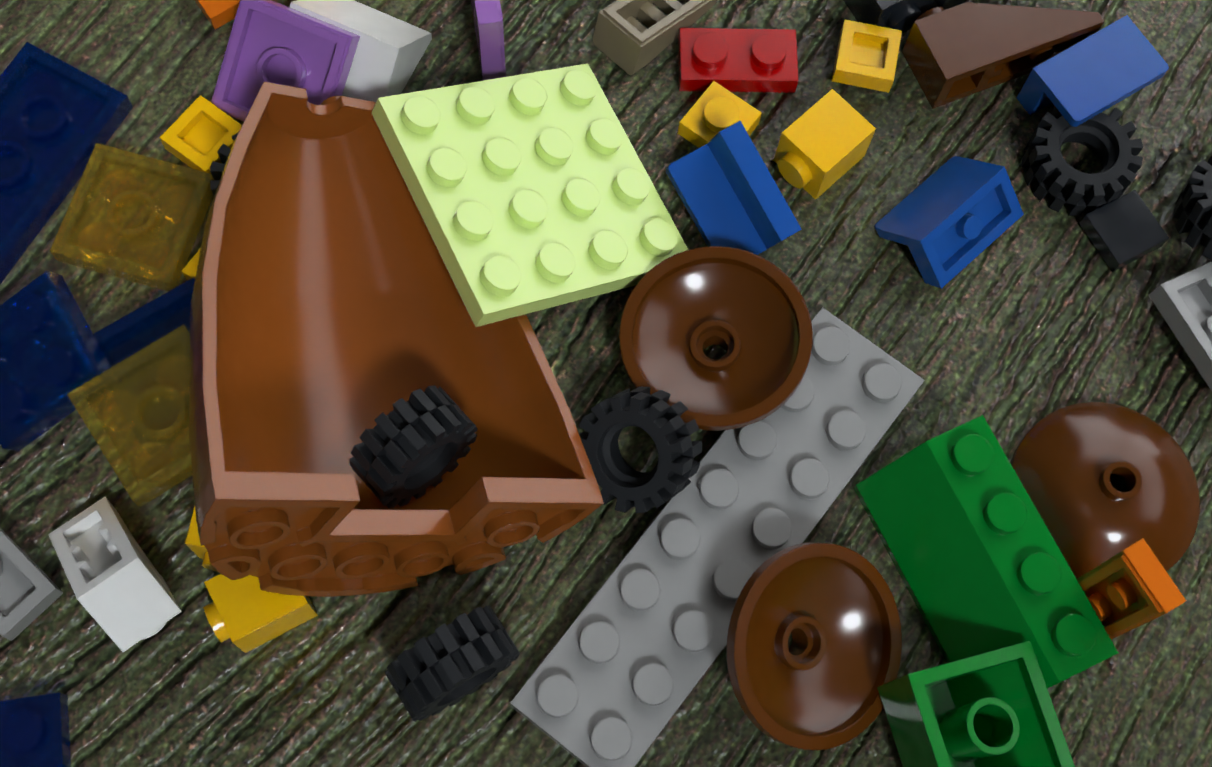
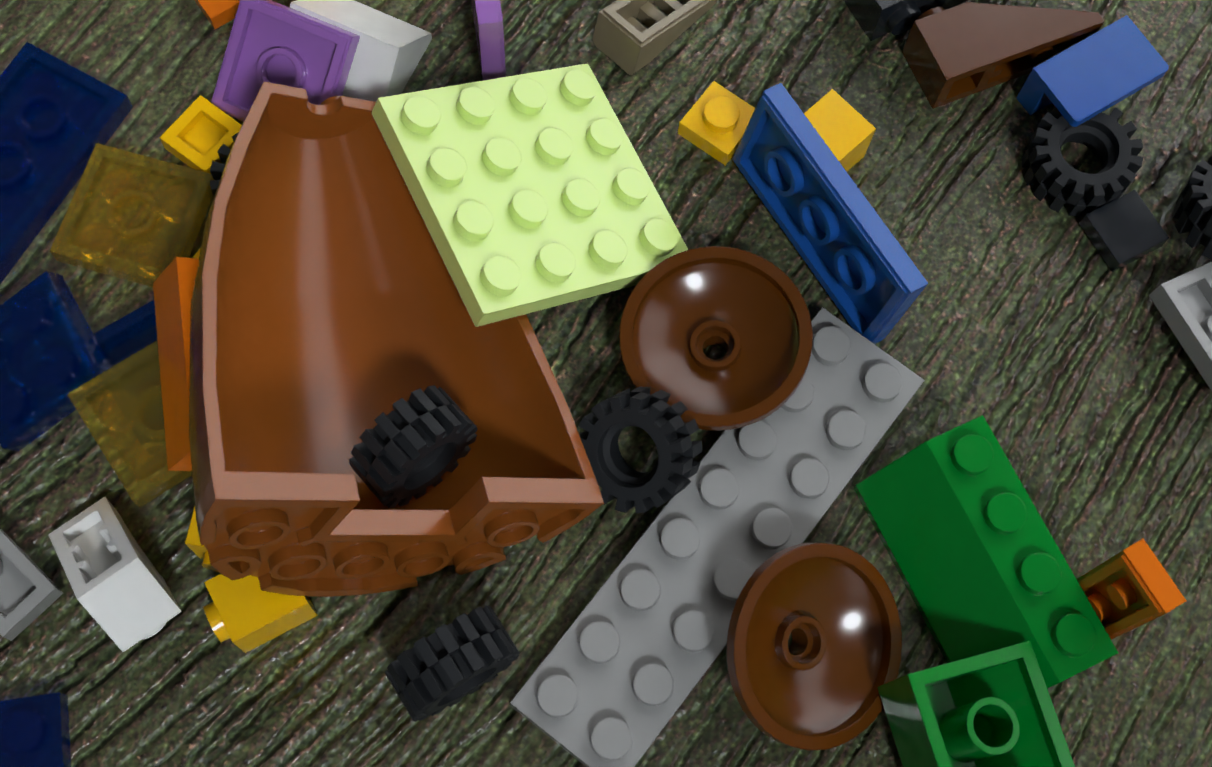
blue panel [666,121,802,255] -> none
red plate [678,28,799,93] -> none
yellow plate [832,19,902,93] -> none
blue panel [874,156,1024,289] -> none
reddish brown dish [1010,402,1200,579] -> none
none -> orange tile [153,256,199,471]
none -> blue tile [732,83,928,344]

